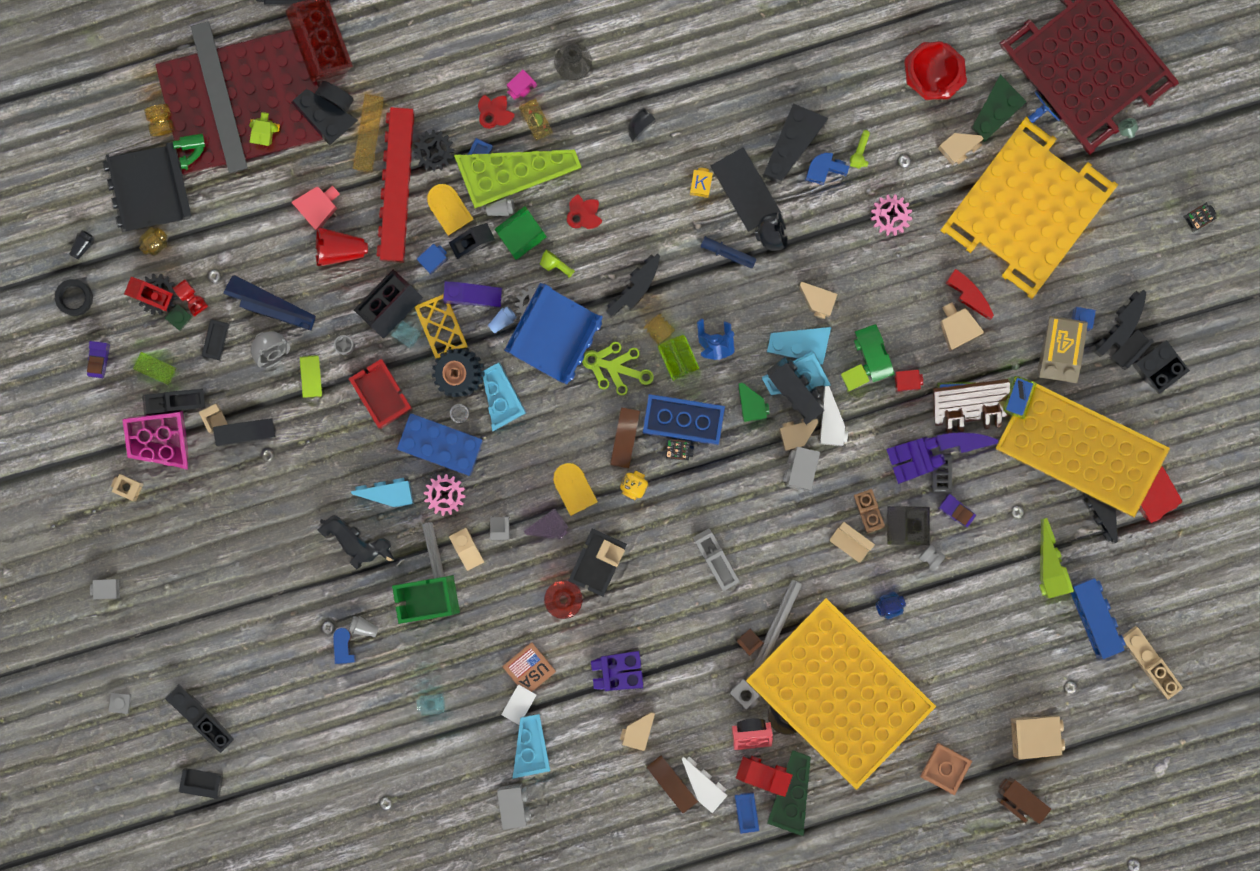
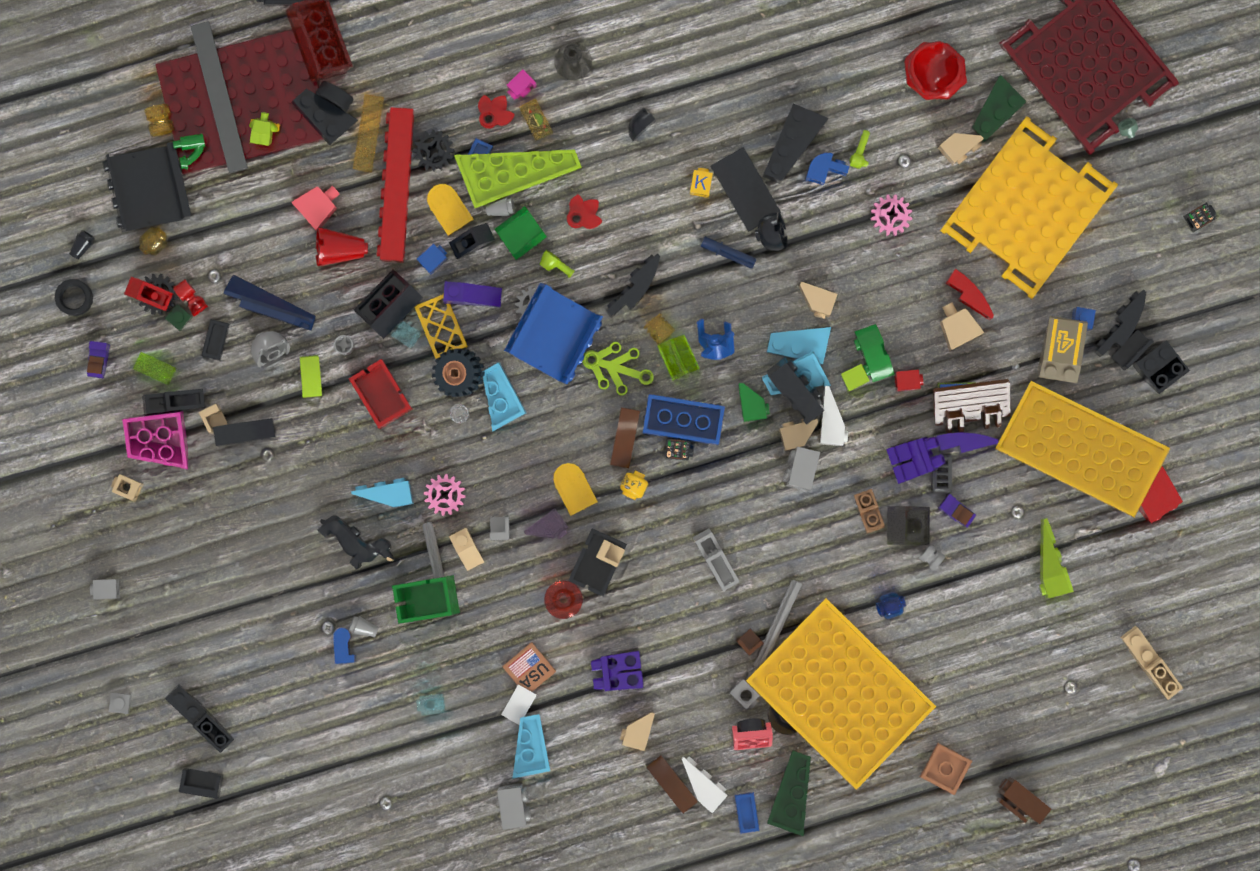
blue brick [397,413,483,477] -> none
light blue cone [488,306,517,333] -> none
red brick [736,755,793,797] -> none
tan panel [830,522,875,562] -> none
slope [1003,376,1037,419] -> none
tan slope [1011,716,1065,759] -> none
blue shield [1028,91,1061,123] -> none
blue brick [1070,578,1125,659] -> none
black slope [1082,493,1118,544] -> none

